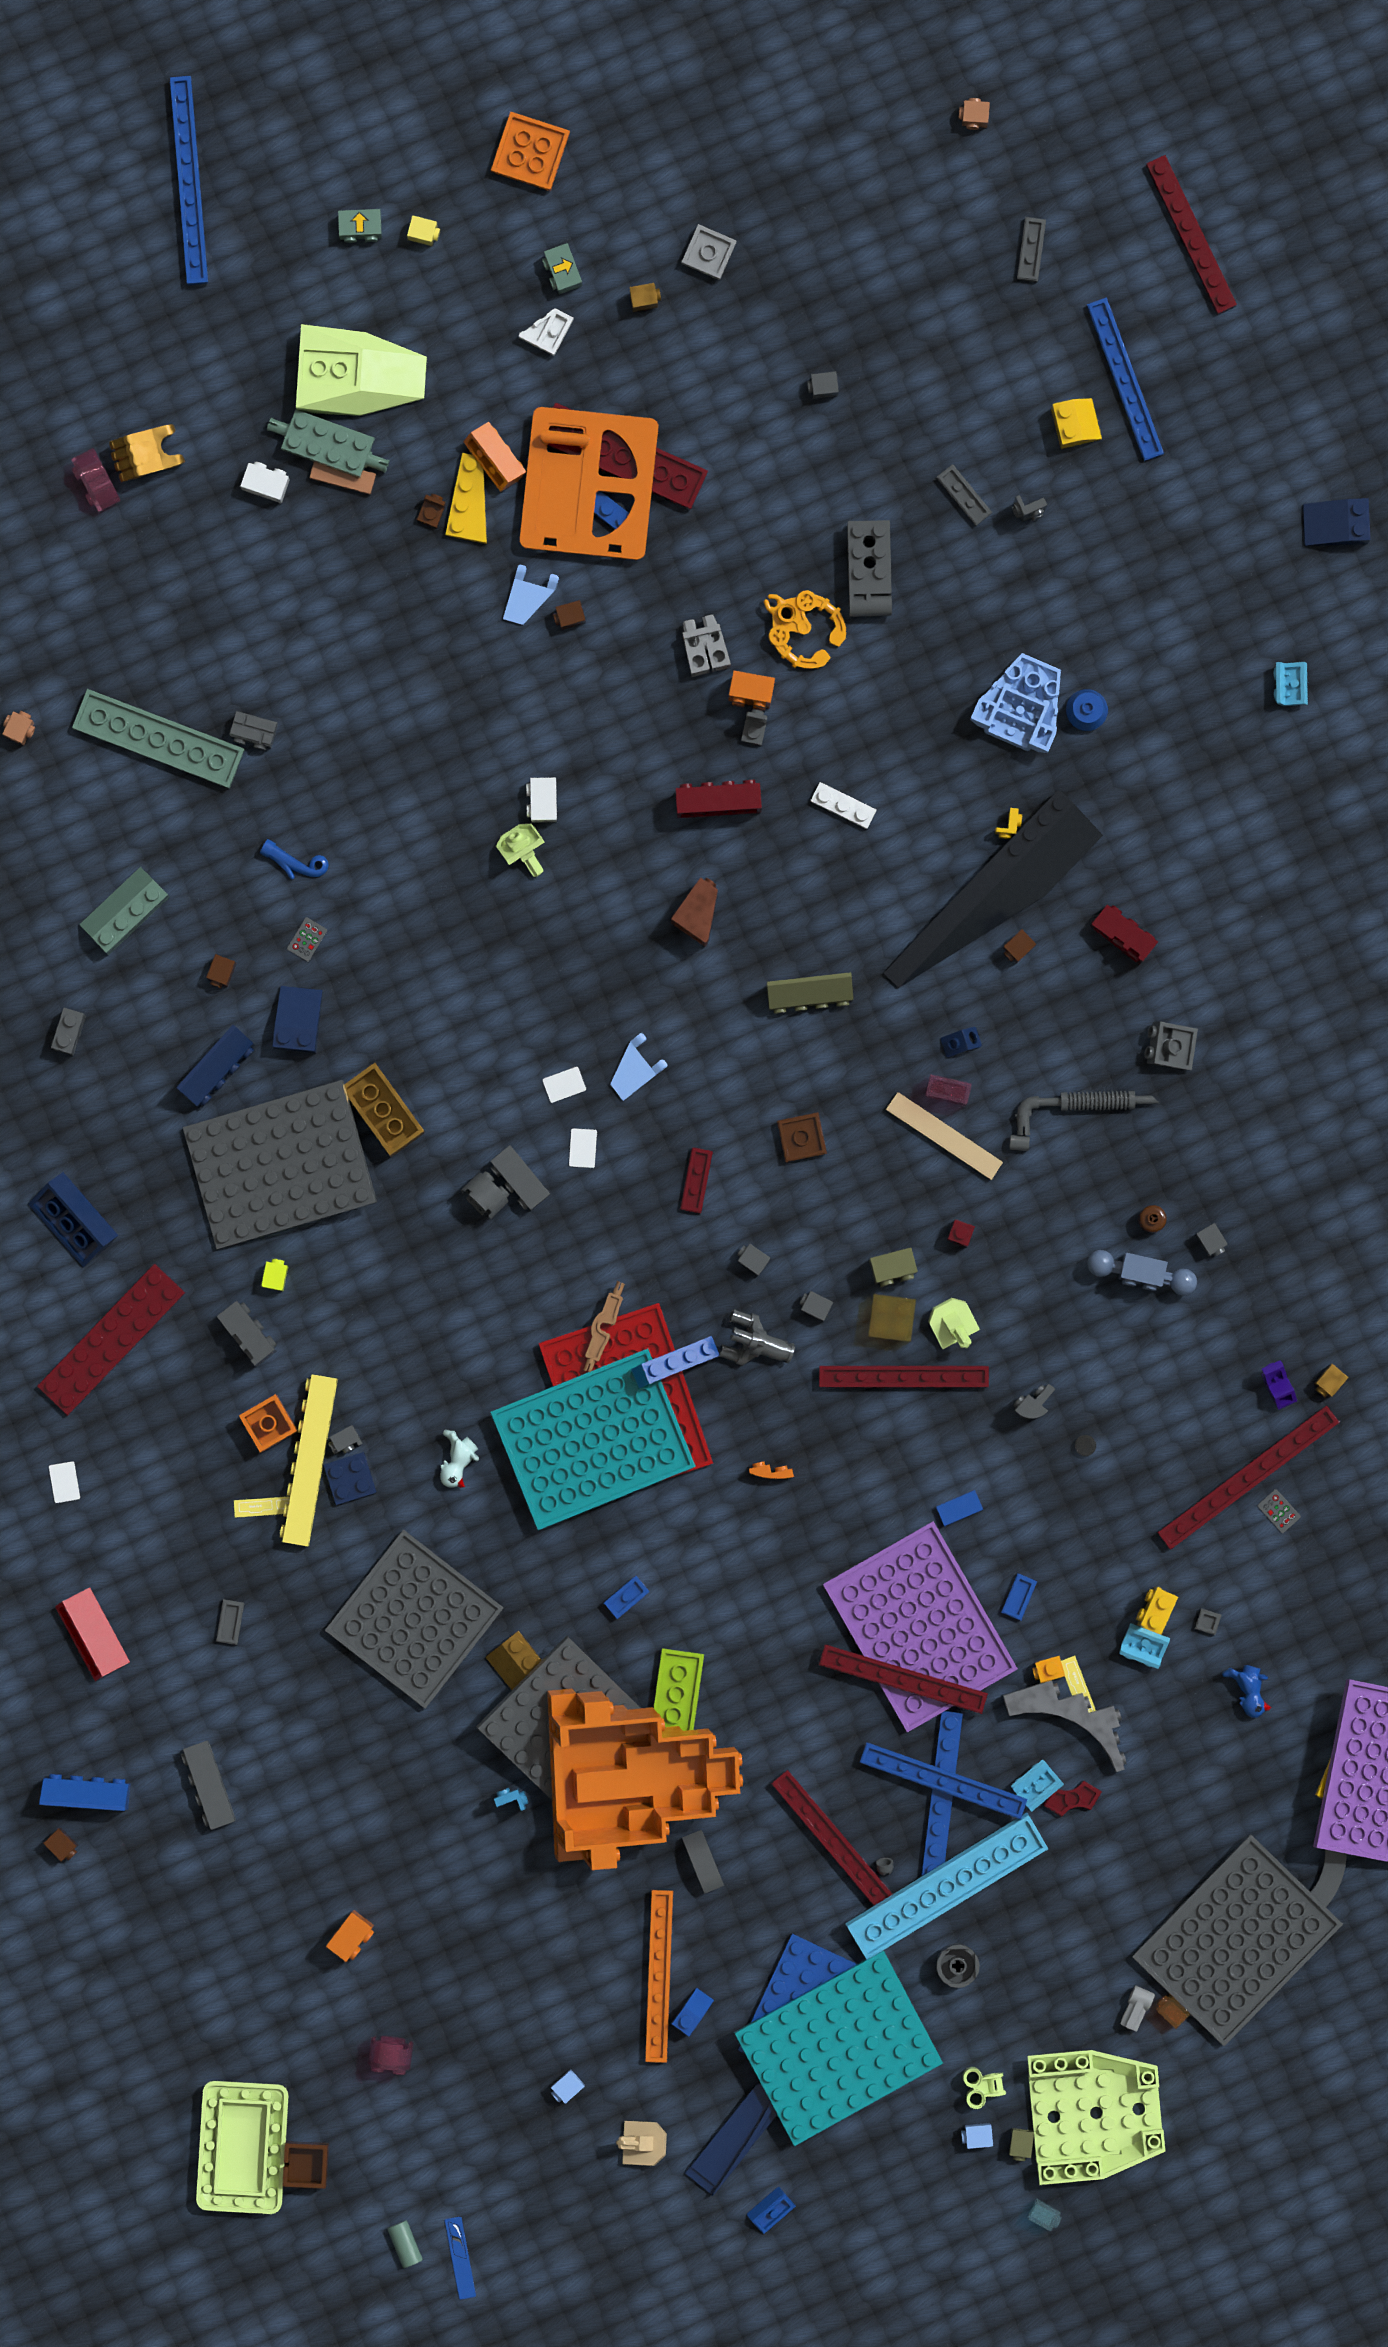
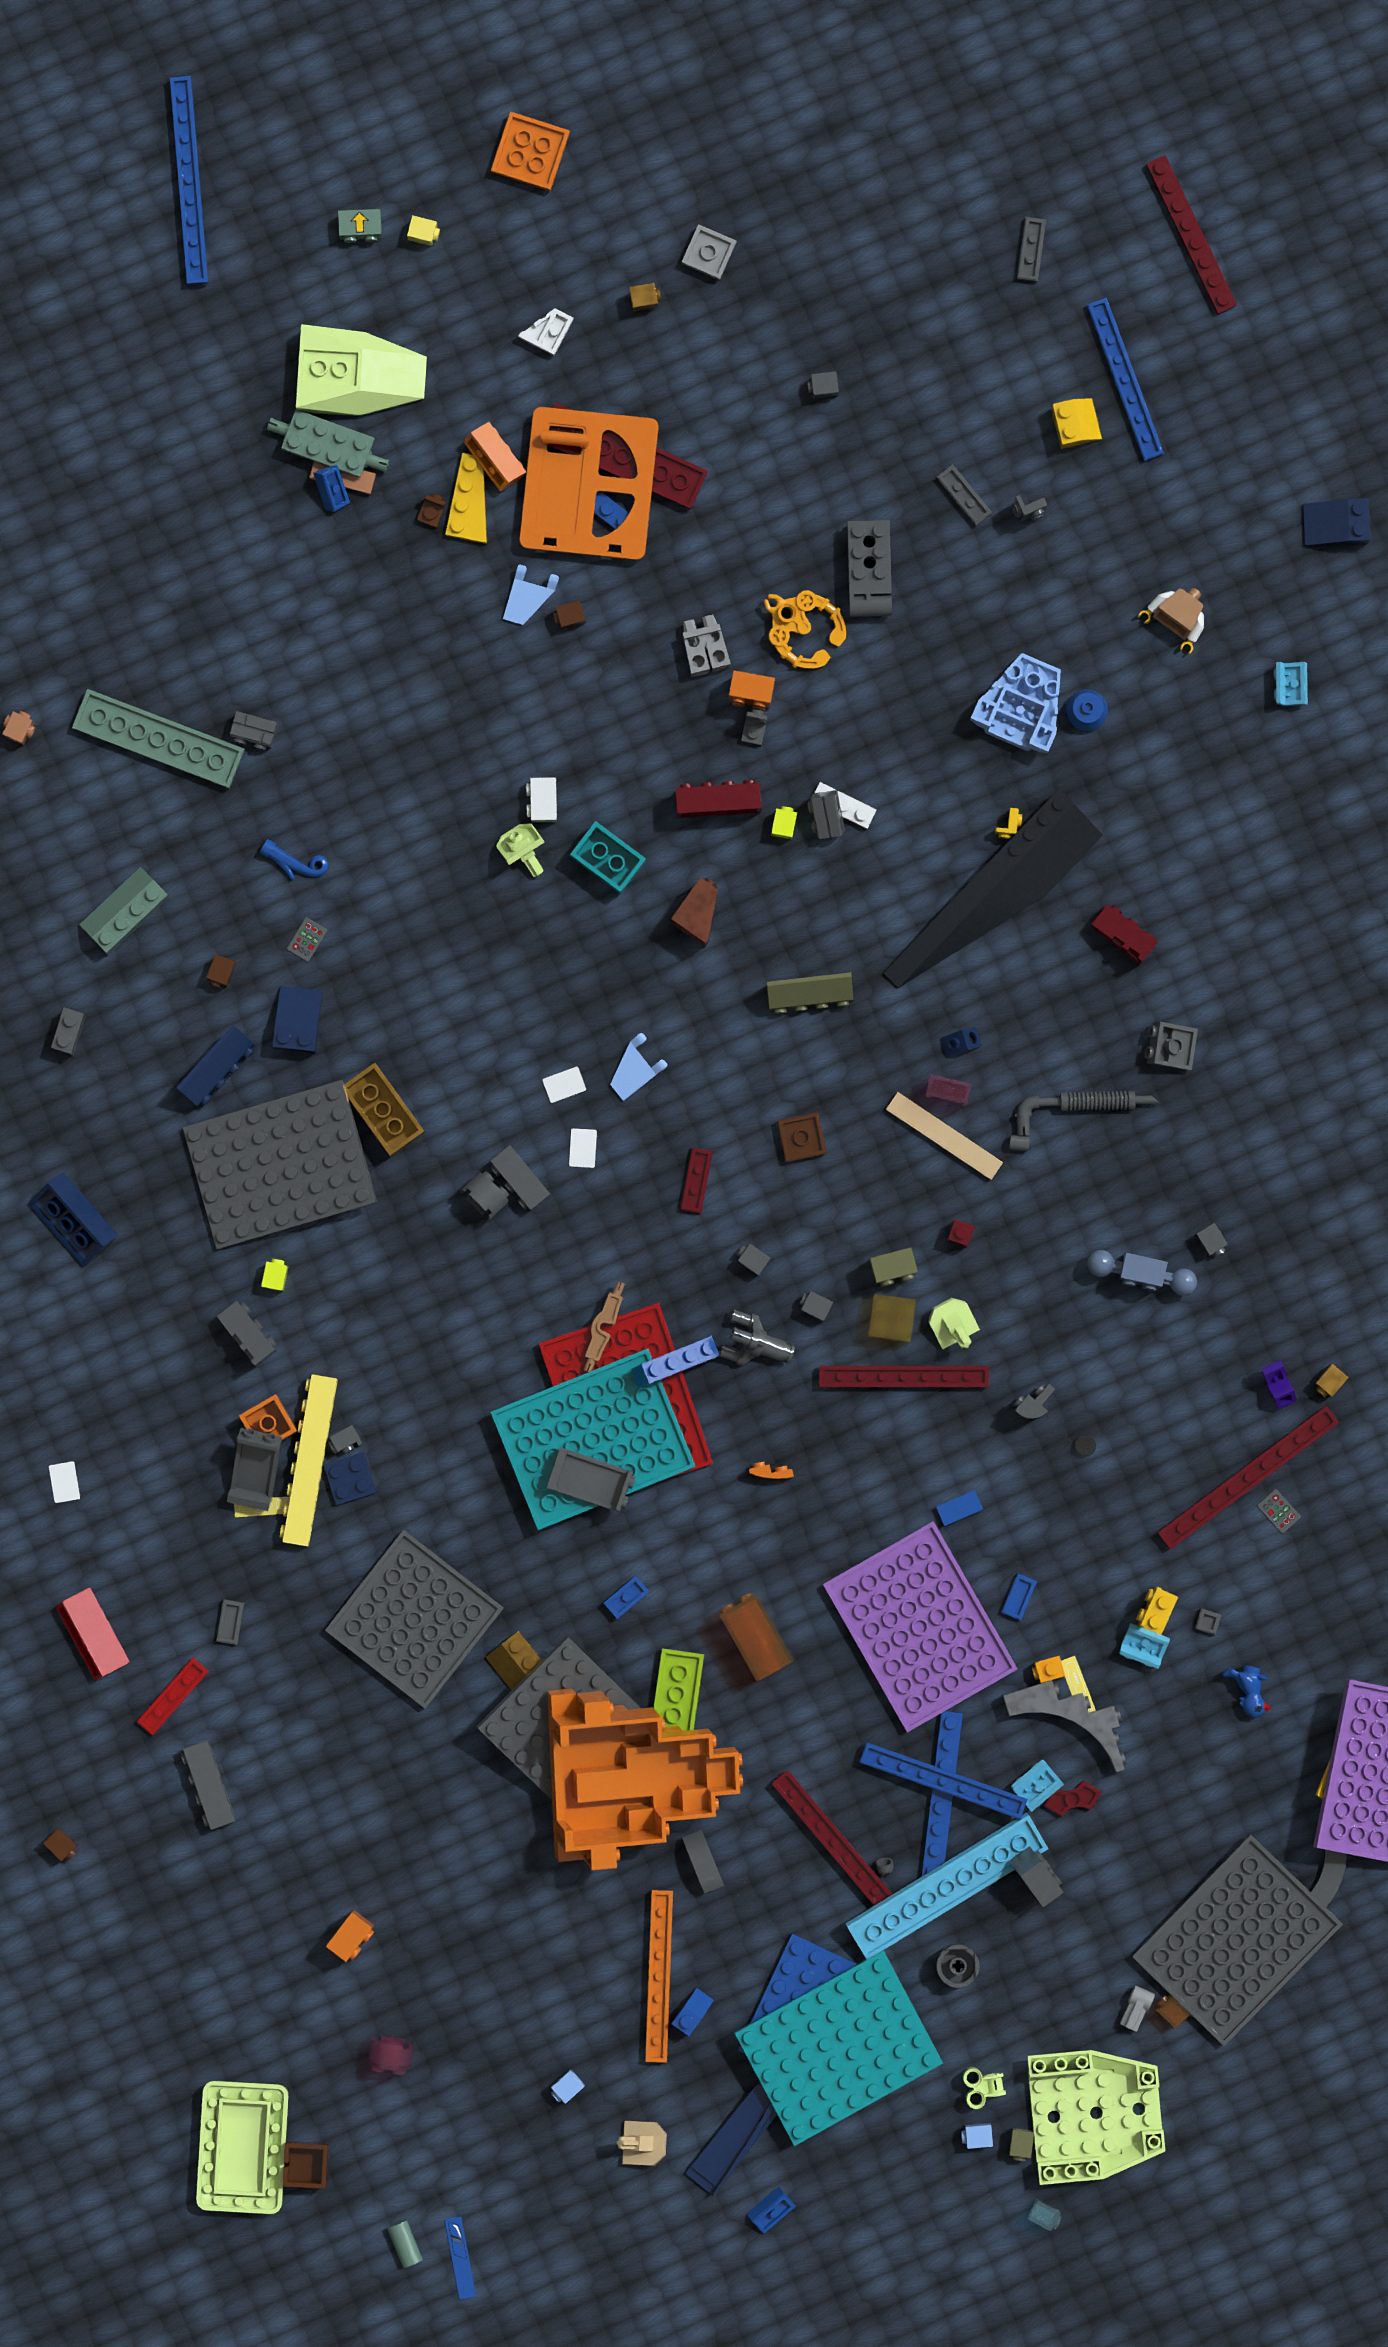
dark red plate [37,1264,185,1416] -> none
blue slope [39,1774,130,1811] -> none
clear pink brick [71,448,121,512] -> none
piece [109,424,185,482] -> none
white brick [241,462,290,503] -> none
light aqua animal [440,1430,479,1488] -> none
dark azure bracket [494,1788,528,1811] -> none
sand green brick [542,243,582,295] -> none
dark red tile [819,1644,988,1714] -> none
nougat brick [959,98,990,130] -> none
reddish brown brick [1003,929,1037,963] -> none
reddish brown head [1138,1205,1167,1233] -> none
none -> red tile [137,1657,209,1736]
none -> dark grey panel [227,1428,283,1511]
none -> blue slope [313,465,350,512]
none -> dark grey panel [547,1447,636,1512]
none -> teal brick [570,821,646,895]
none -> clear orange brick [719,1592,794,1682]
none -> neon yellow brick [771,806,797,840]
none -> dark grey brick [808,790,845,839]
none -> dark grey brick [1009,1846,1064,1907]
none -> medium nougat torso [1138,588,1204,654]

